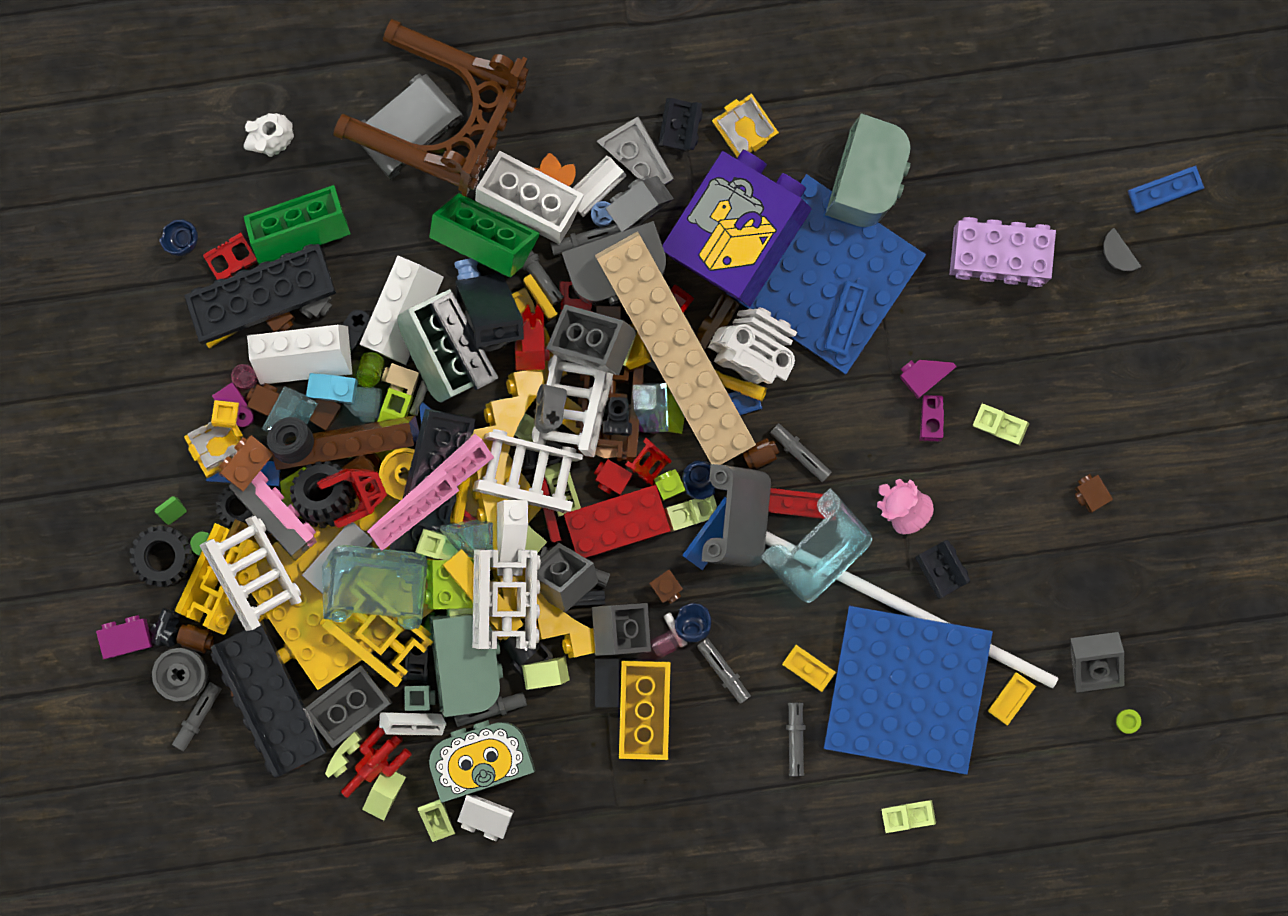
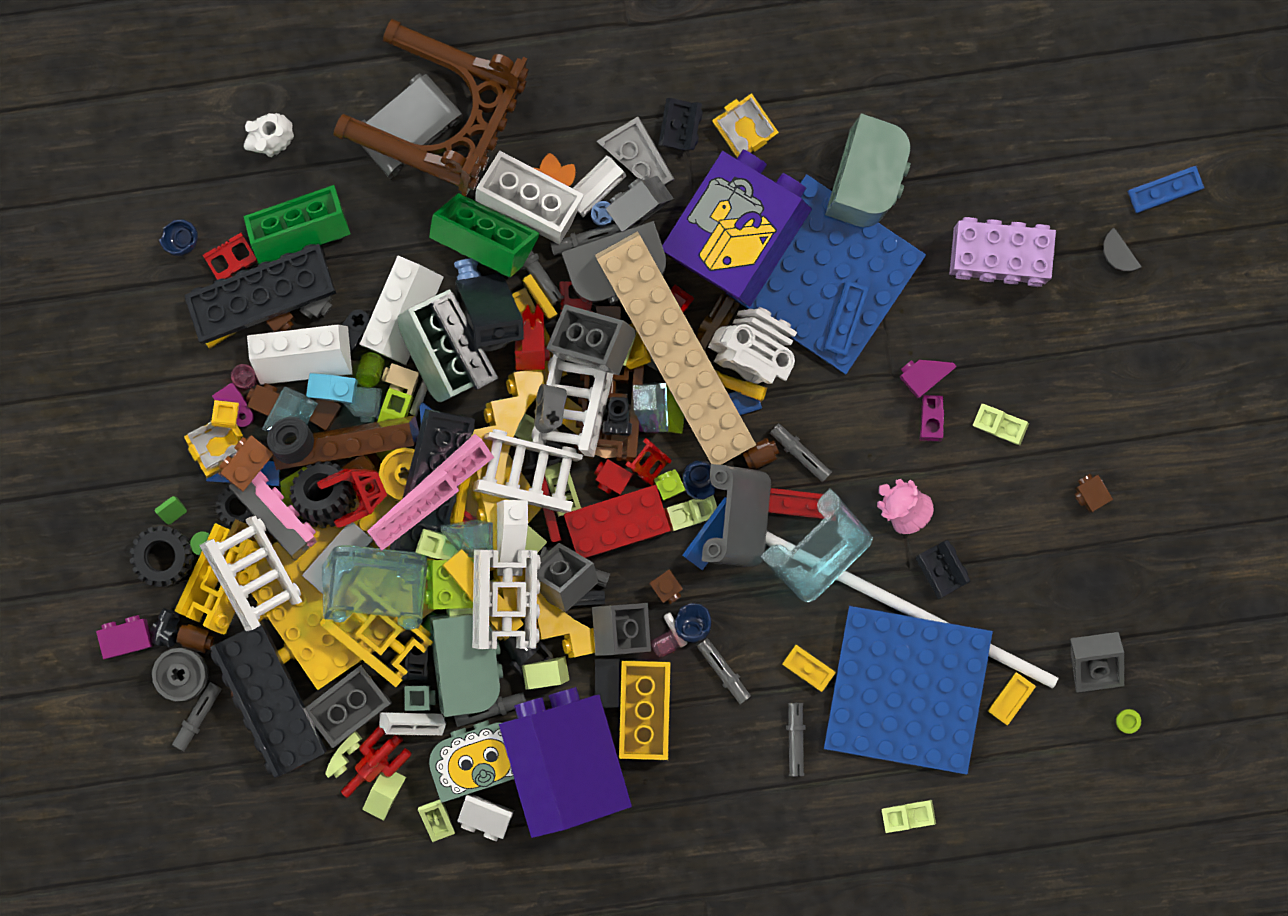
none -> dark purple brick [499,687,632,838]

